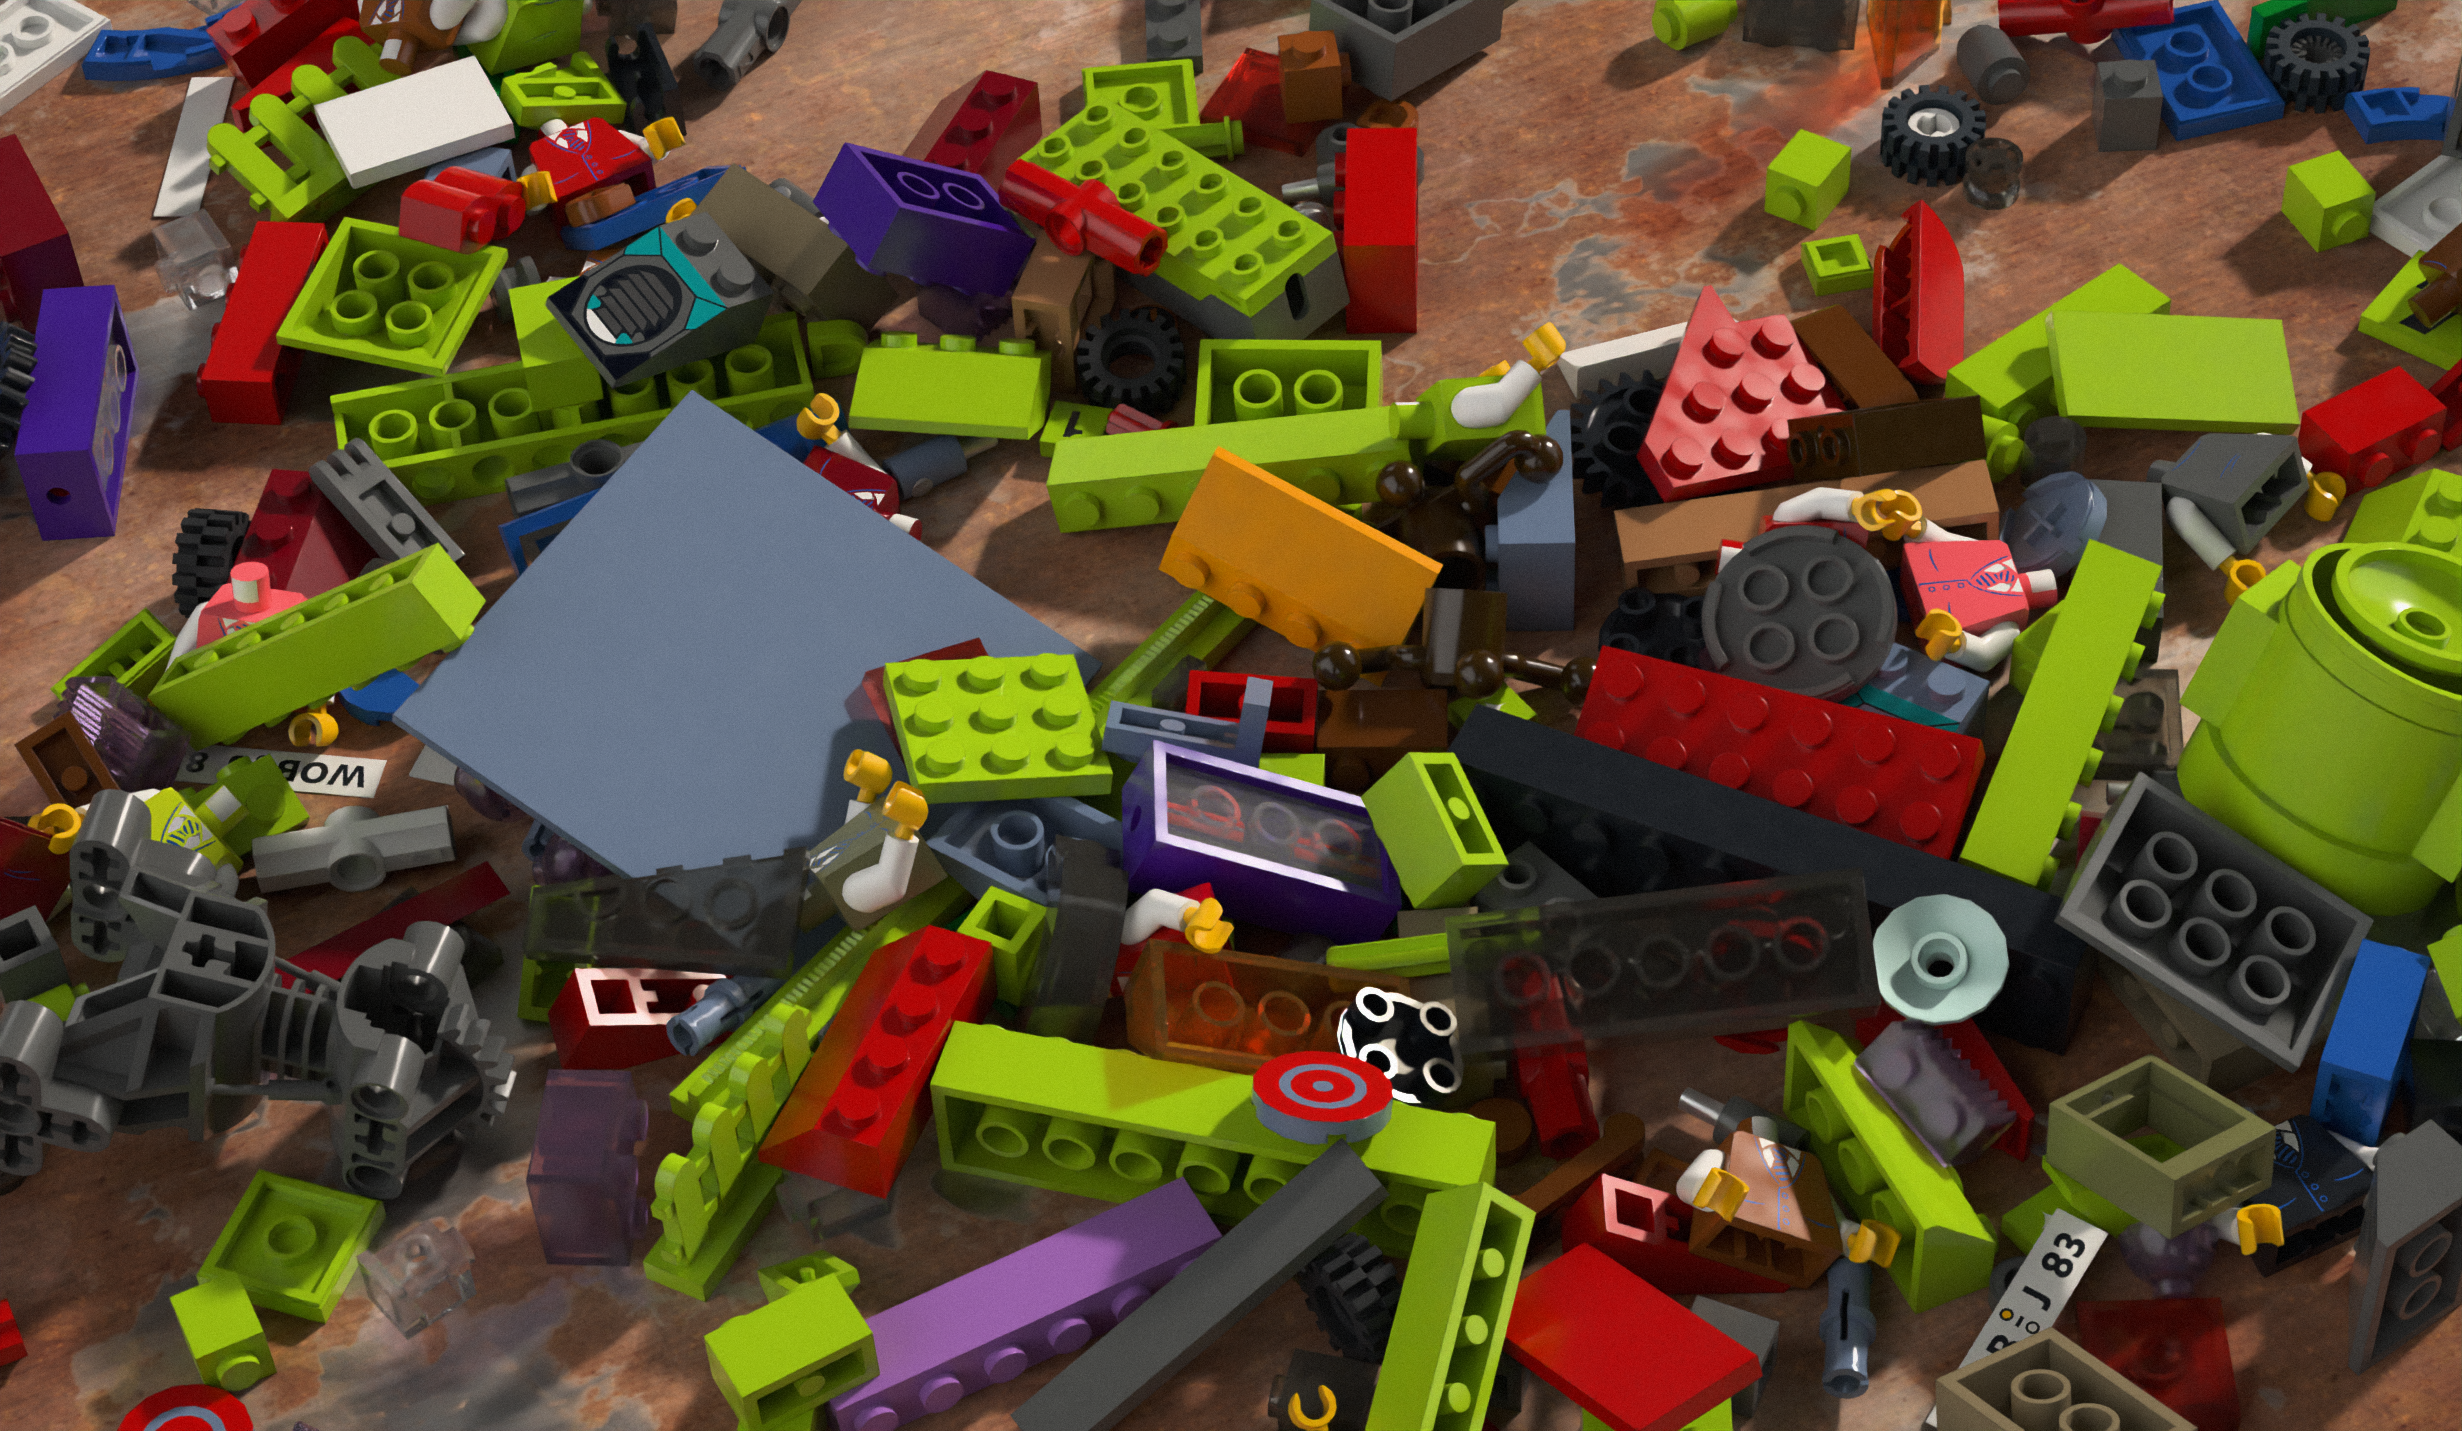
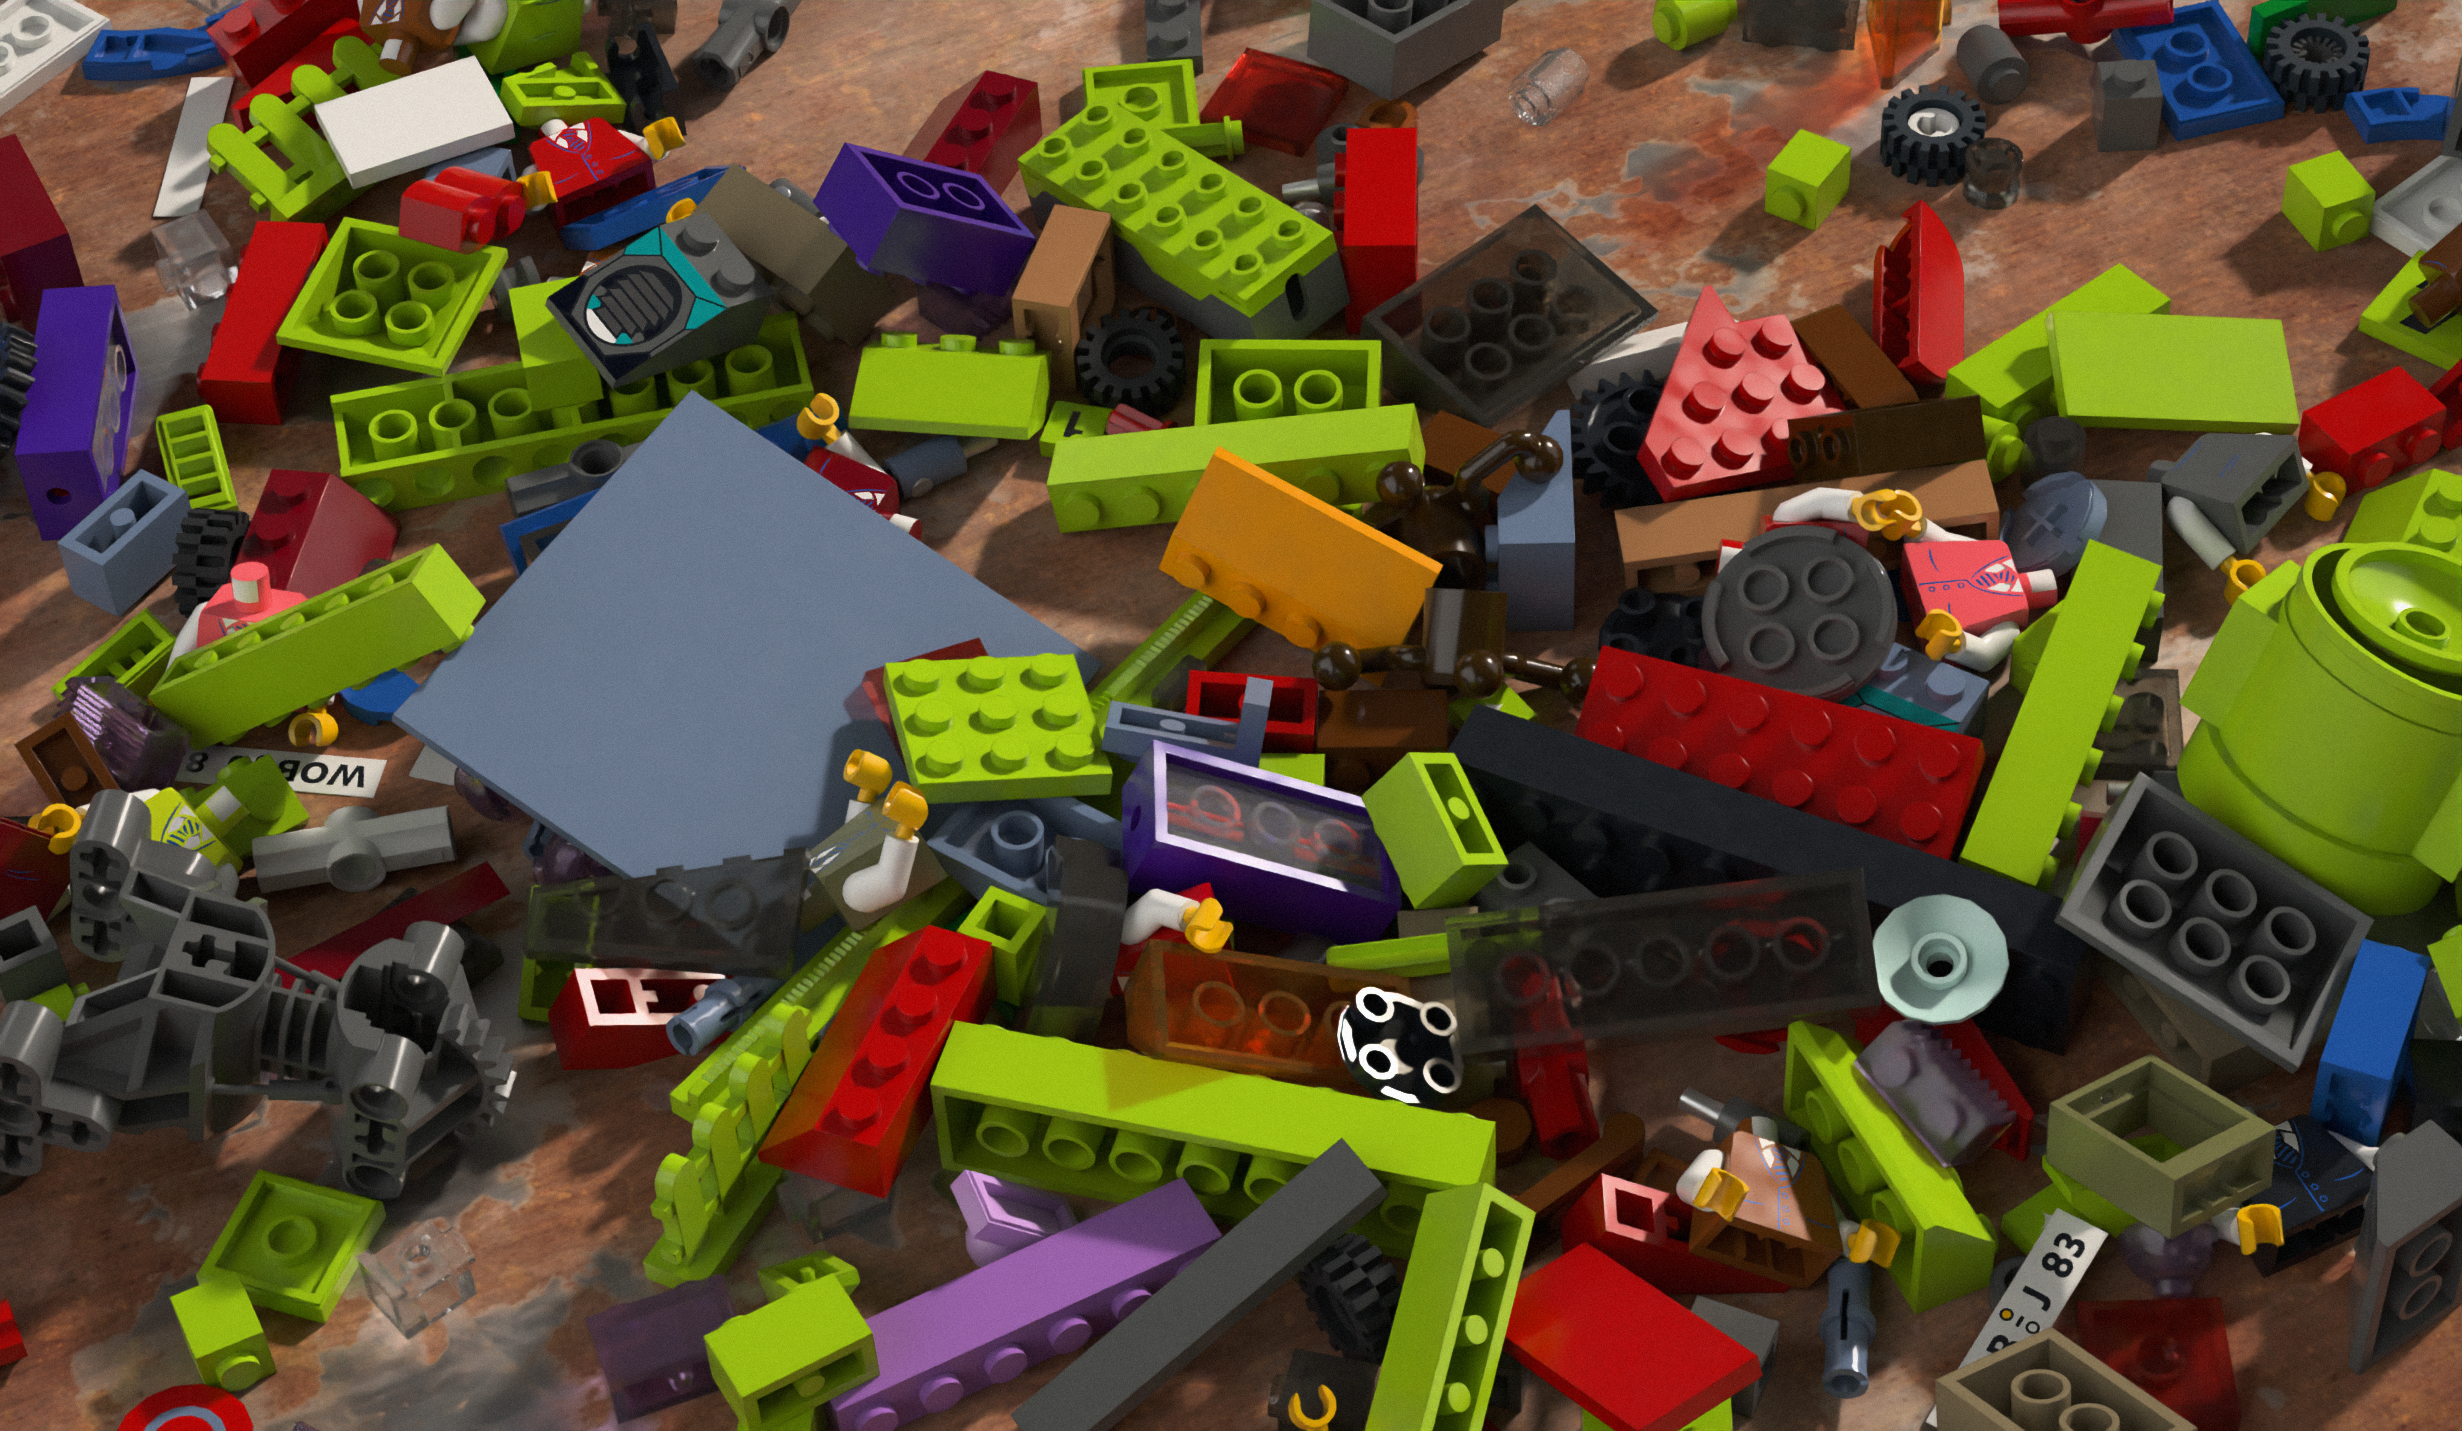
dark grey hinge [309,438,466,566] -> none
clear purple brick [526,1069,648,1267] -> none
dark orange tile [564,183,636,228] -> none
lime tile [807,319,869,379] -> none
red piece [998,158,1168,277] -> none
tile [1251,1051,1393,1145] -> none
dark orange brick [1277,30,1352,124] -> none
torso [1388,322,1566,461] -> none
lime tile [1801,234,1874,297] -> none
none -> sand blue brick [57,469,191,617]
none -> lime slope [154,405,240,511]
none -> clear purple brick [585,1273,738,1424]
none -> lavender tile [950,1170,1078,1268]
none -> clear smoke slope [1359,204,1659,430]
none -> clear brick [1508,47,1589,126]

